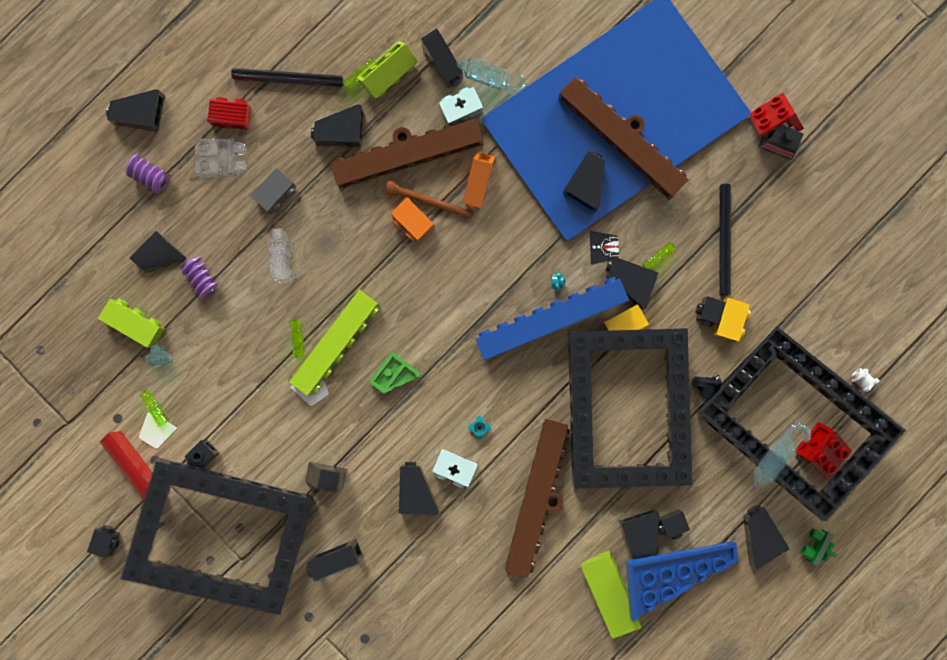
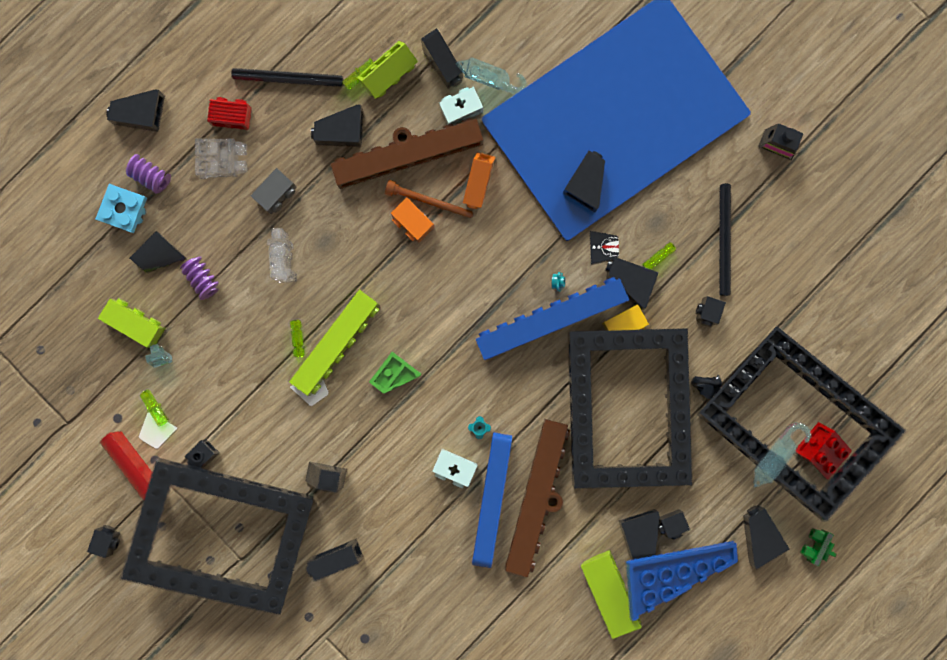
black slope [399,462,439,515] -> none
reddish brown hinge [558,76,688,200] -> none
yellow brick [712,298,750,342] -> none
red bracket [750,93,804,137] -> none
white brick [851,368,879,393] -> none
none -> medium azure piece [95,184,147,233]
none -> blue beam [472,432,512,568]

